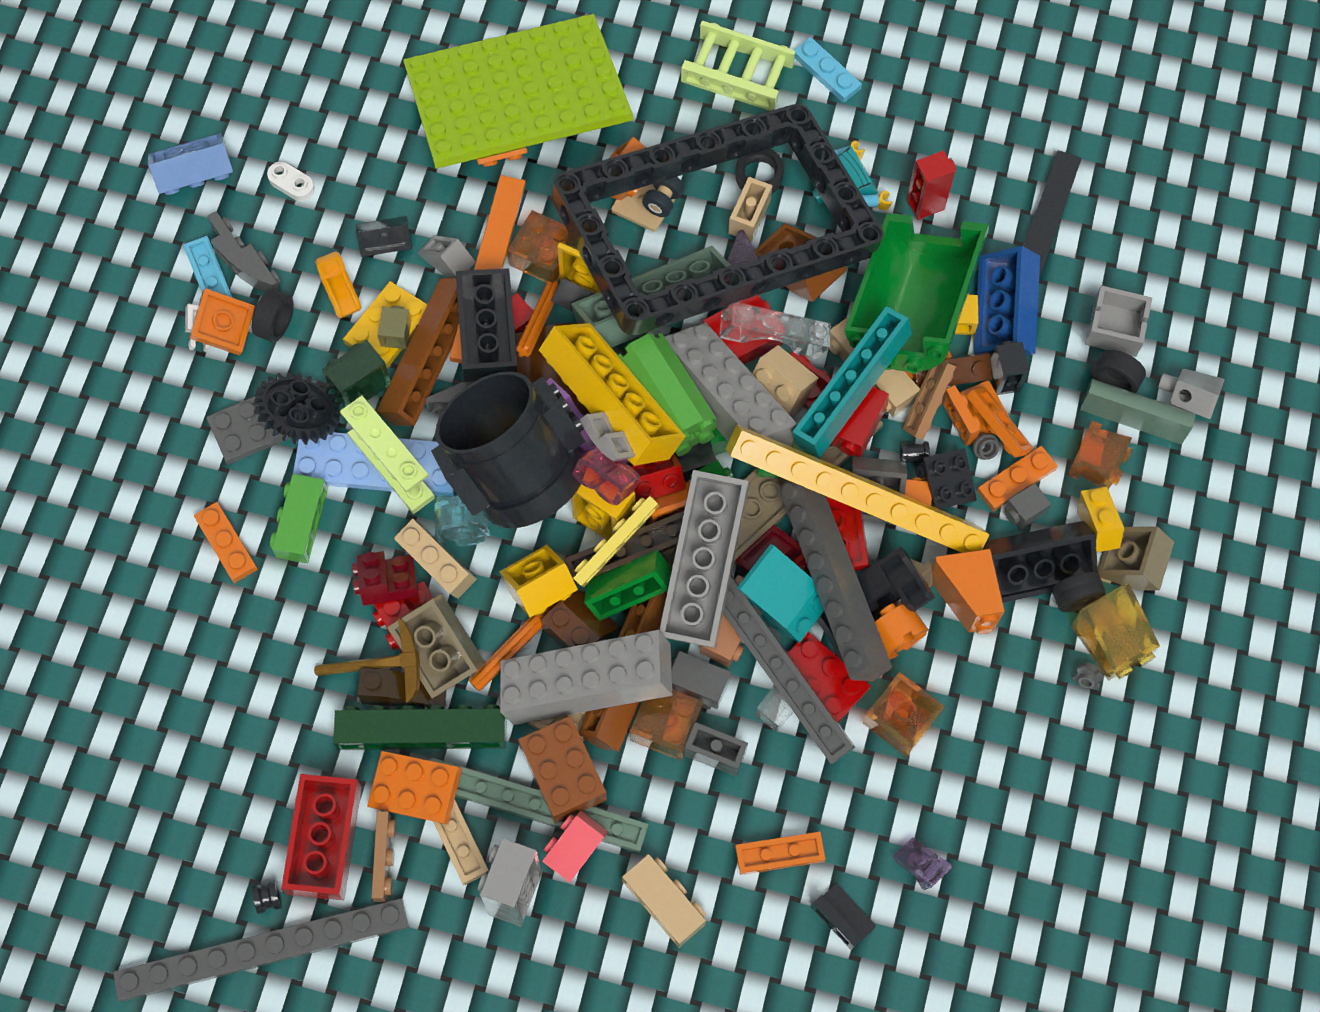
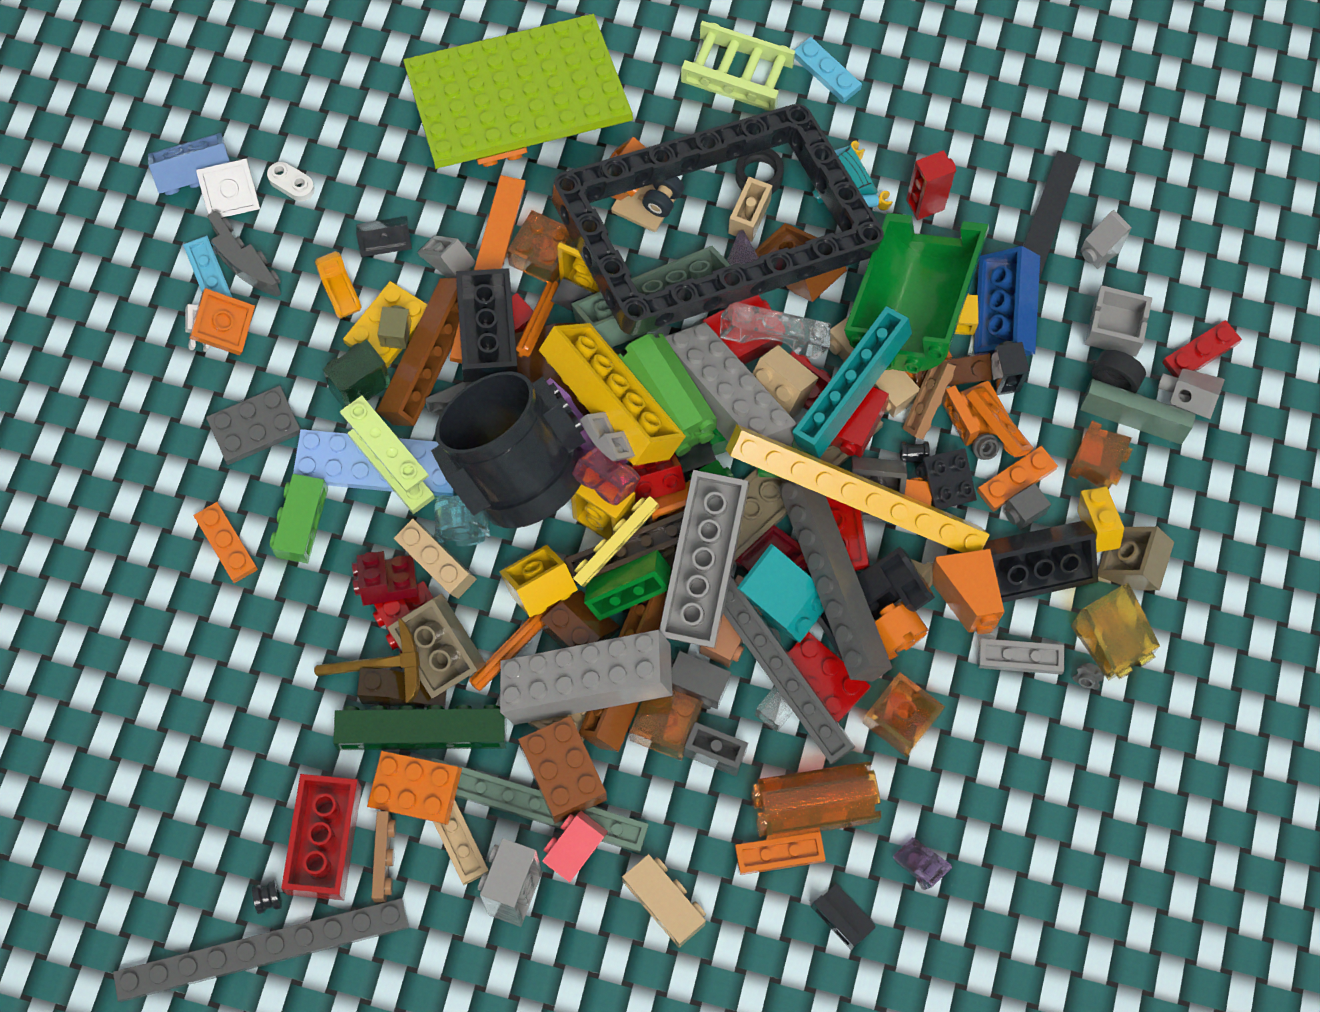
black tyre [251,289,294,343] -> none
black gear [253,372,341,445] -> none
black tyre [1052,572,1106,612] -> none
none -> plate [196,158,260,218]
none -> clear orange brick [751,761,881,840]
none -> light grey plate [979,638,1064,675]
none -> light grey slope [1080,210,1131,269]
none -> red plate [1162,320,1242,378]

